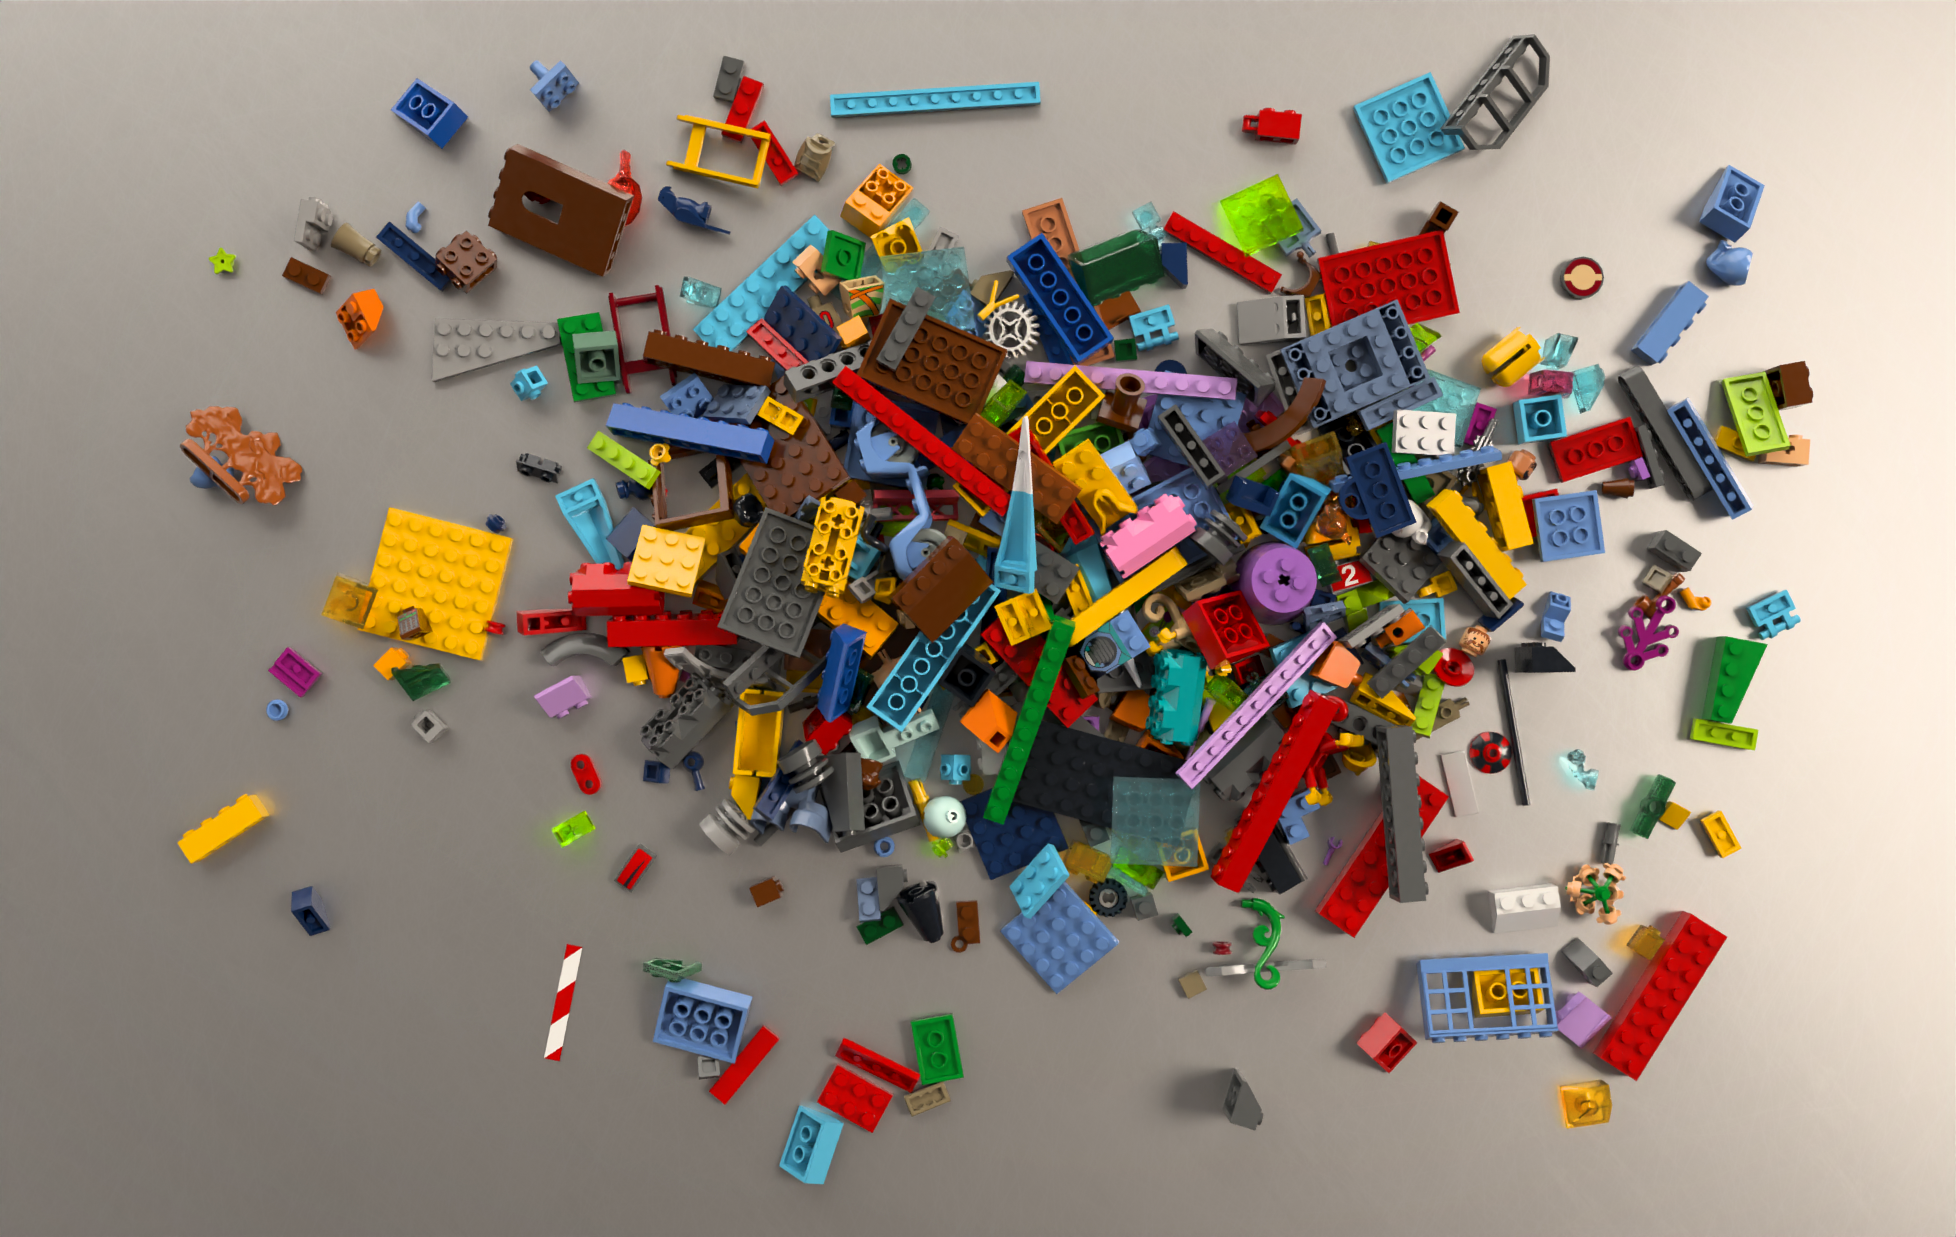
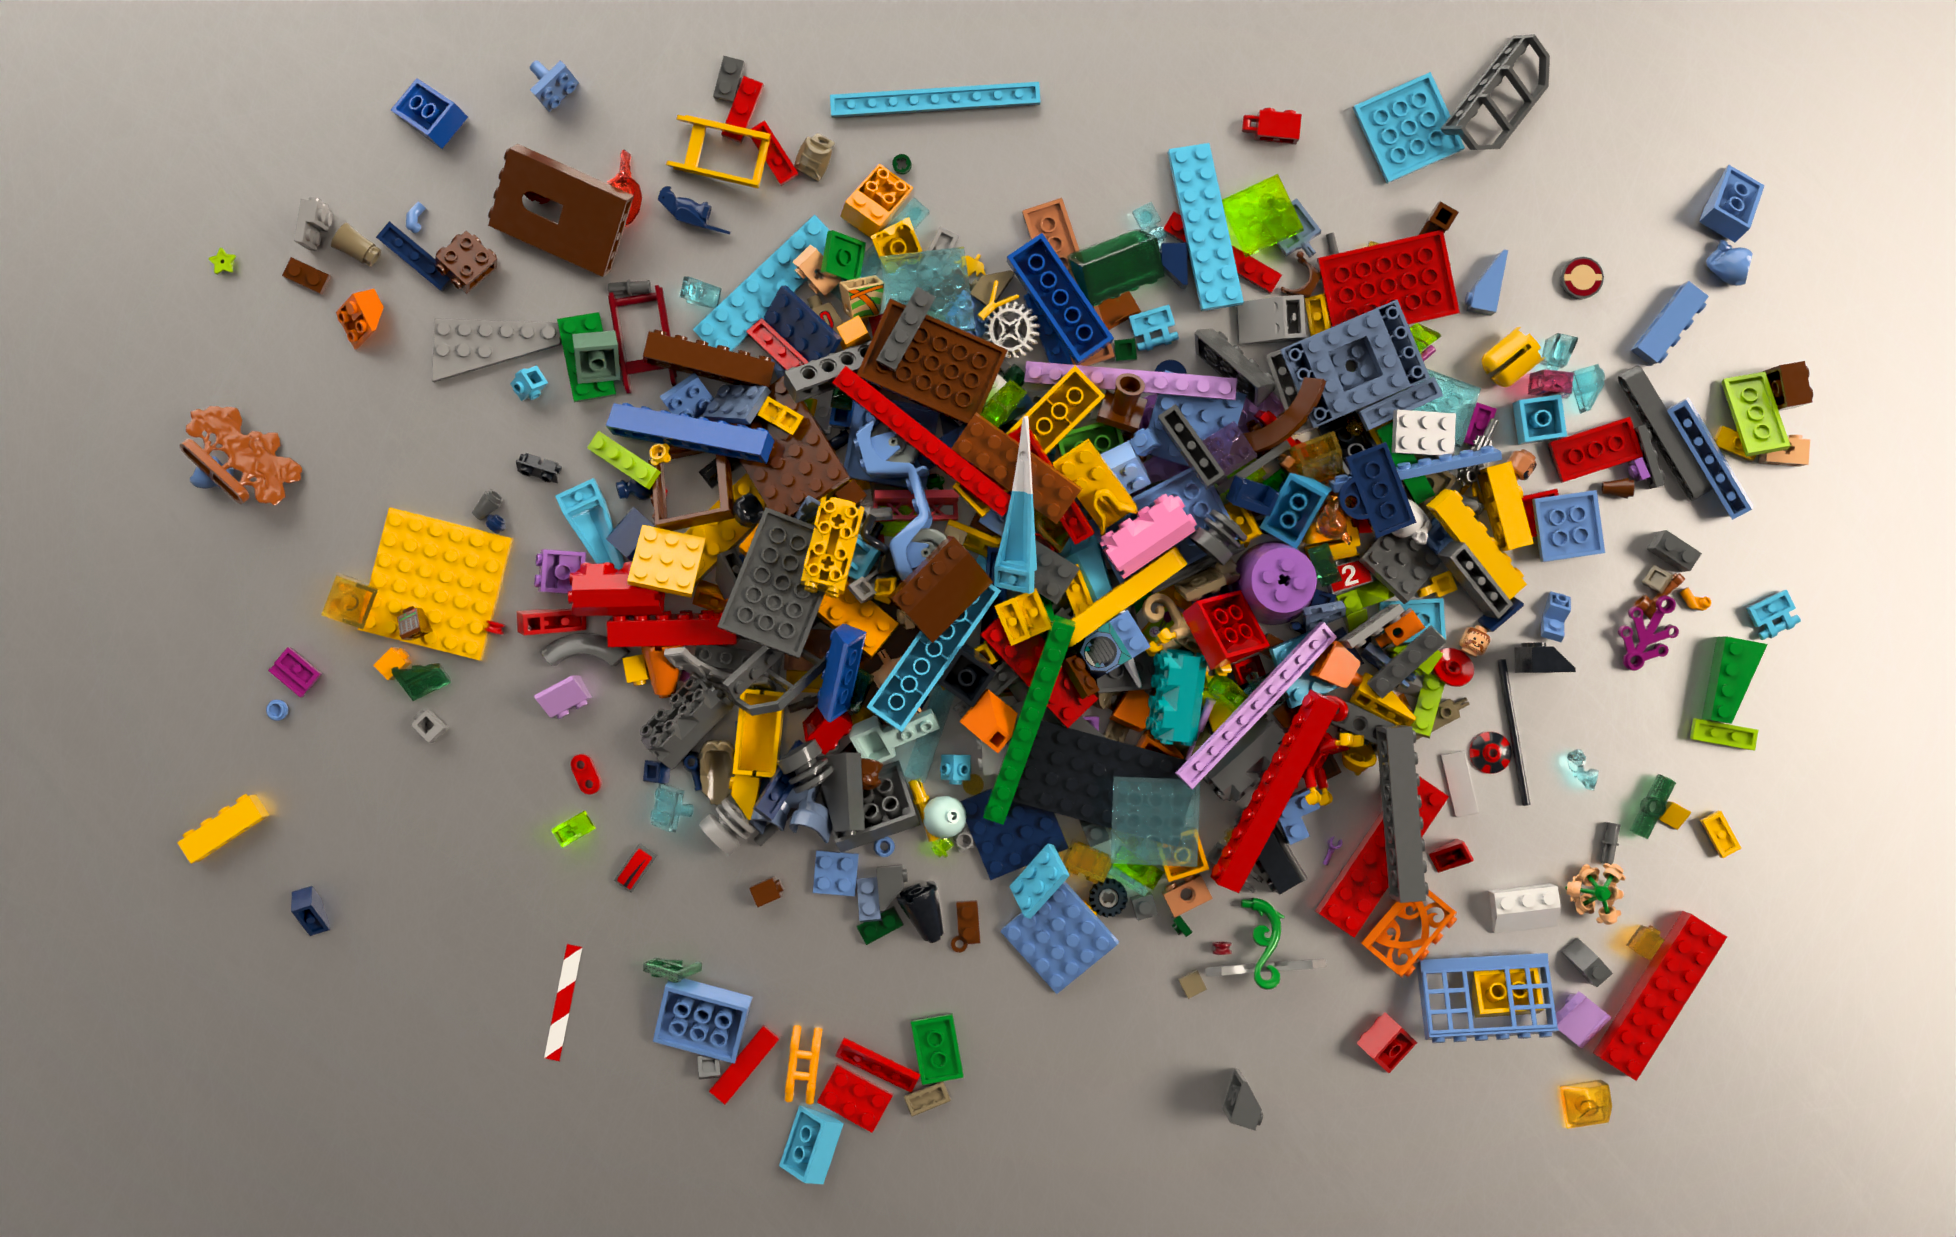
none -> dark grey cone [472,489,503,520]
none -> medium lavender plate [534,549,586,594]
none -> dark grey axle [608,279,651,296]
none -> clear light blue plate [650,783,693,833]
none -> dark tan hair [698,740,735,806]
none -> light orange piece [785,1025,823,1105]
none -> medium blue plate [813,850,859,896]
none -> yellow piece [954,254,986,279]
none -> nougat brick [1161,874,1213,917]
none -> medium azure plate [1167,143,1244,311]
none -> orange fence [1361,890,1457,978]
none -> medium blue slope [1465,249,1508,316]

